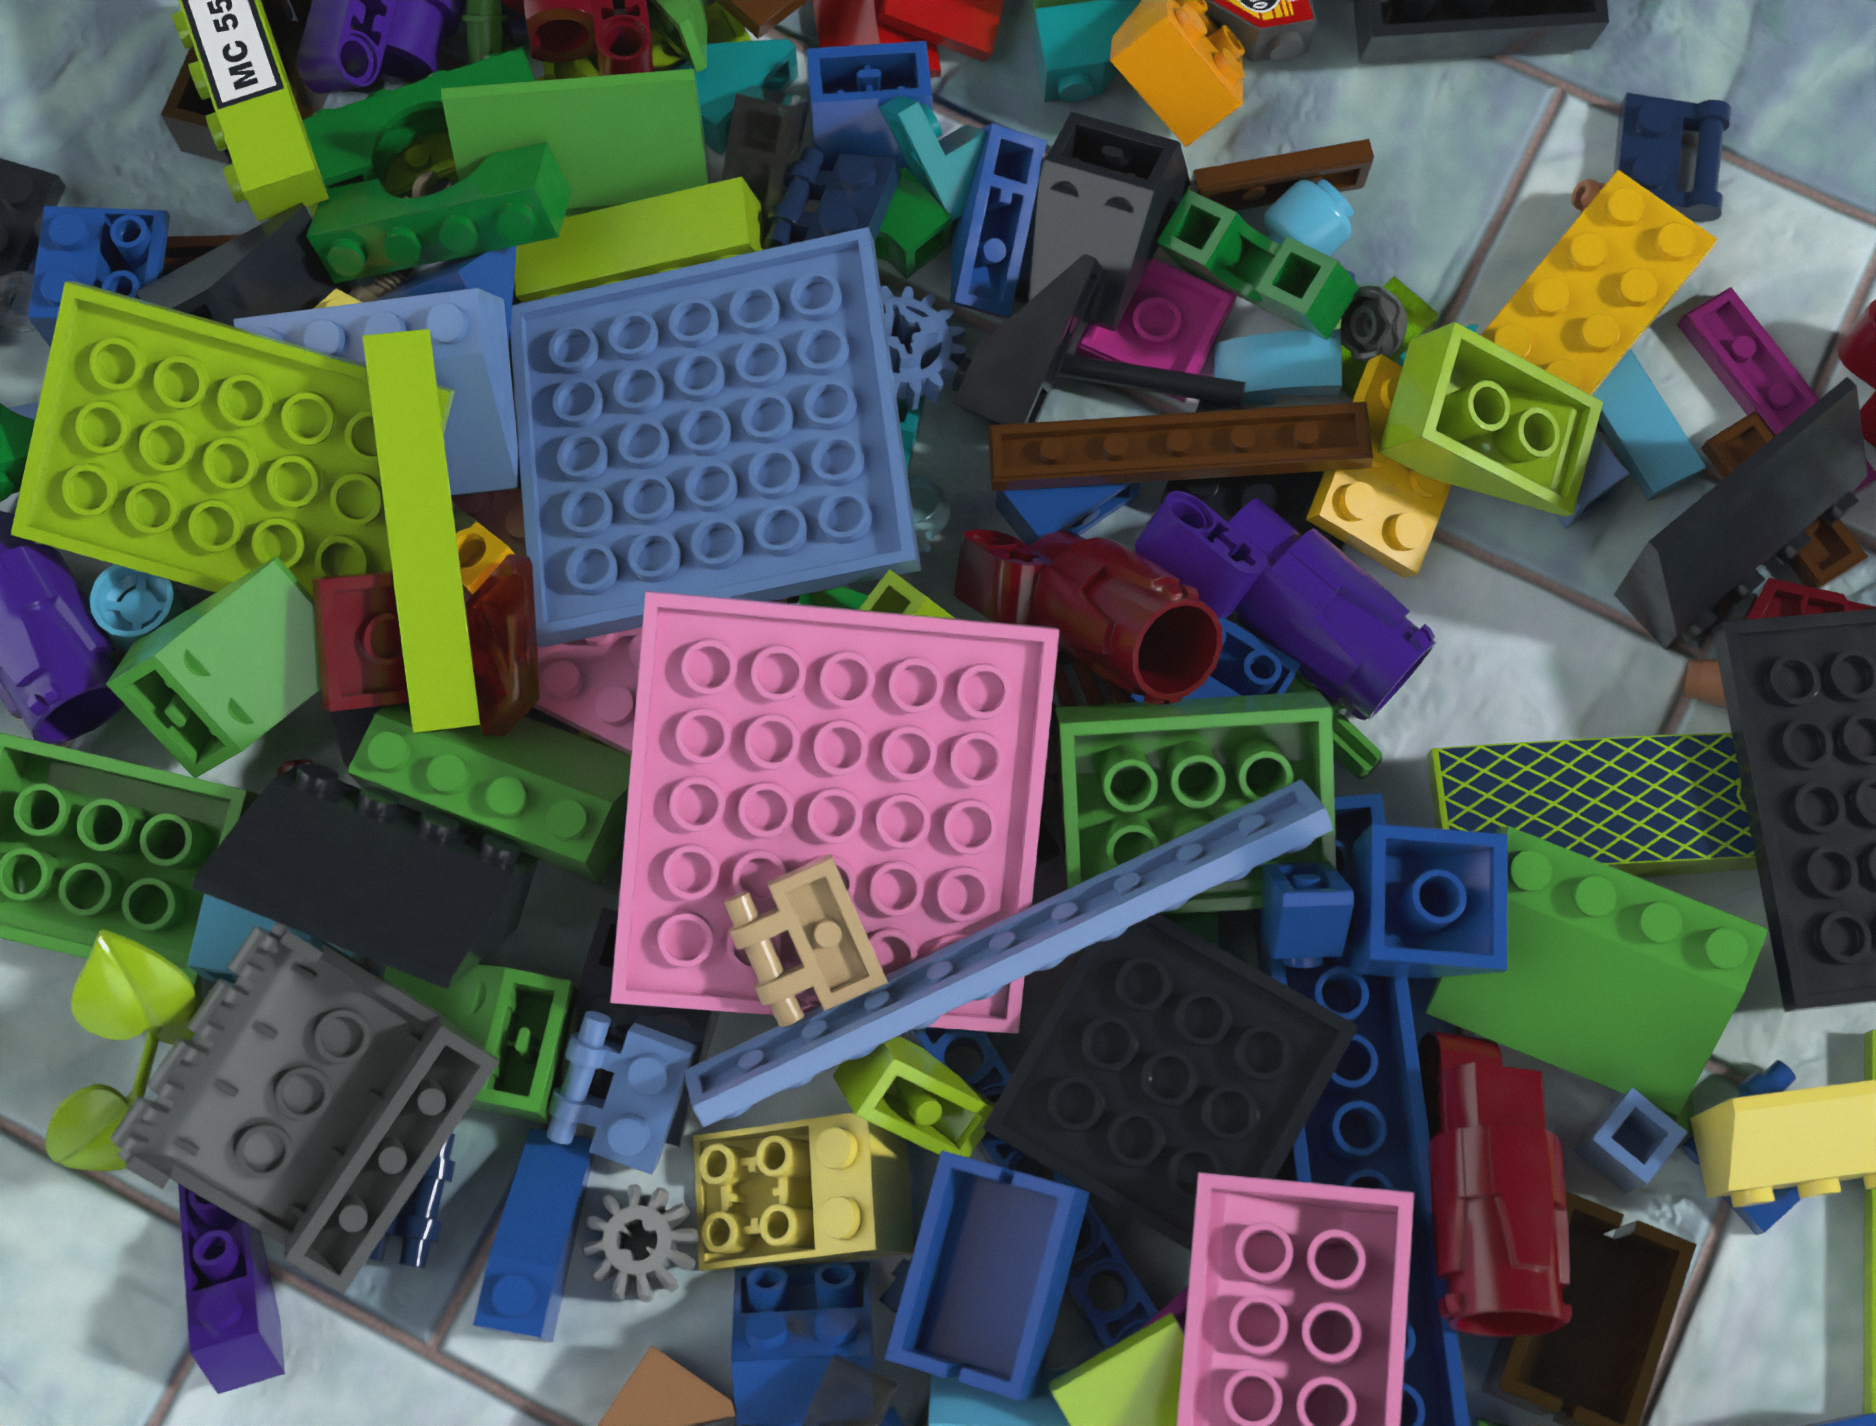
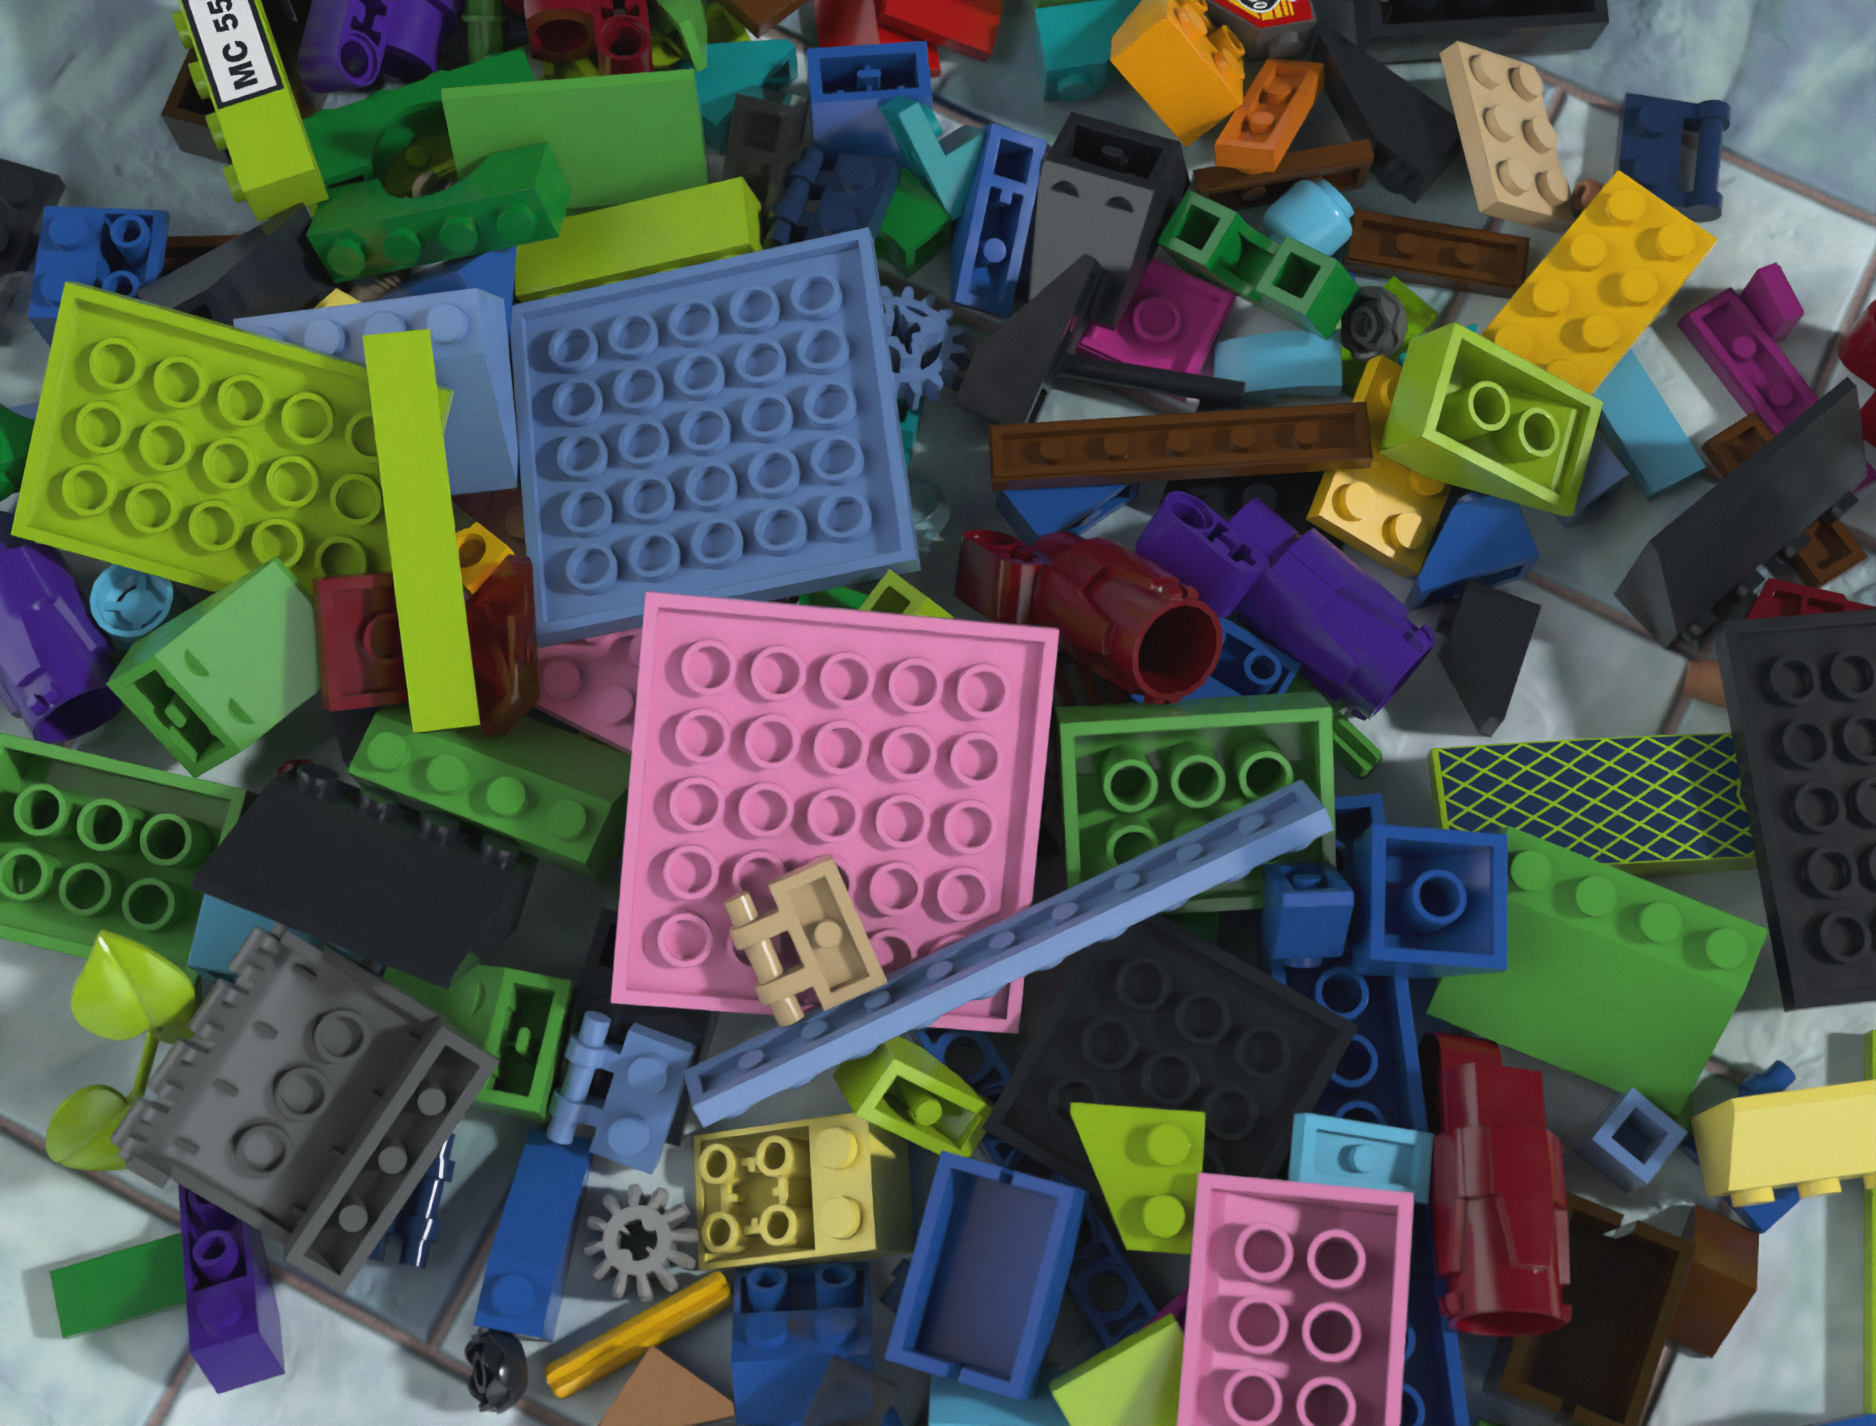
none -> green tile [50,1233,186,1339]
none -> black plate [464,1328,528,1414]
none -> yellow axle [544,1271,734,1399]
none -> lime wing [1070,1102,1205,1255]
none -> orange plate [1214,58,1325,174]
none -> medium azure plate [1288,1113,1434,1204]
none -> black slope [1311,24,1462,204]
none -> reddish brown tile [1342,208,1530,299]
none -> blue slope [1405,491,1540,612]
none -> black slope [1434,580,1542,738]
none -> tan plate [1440,41,1575,233]
none -> reddish brown slope [1667,1204,1759,1359]
none -> magenta tile [1739,262,1804,343]

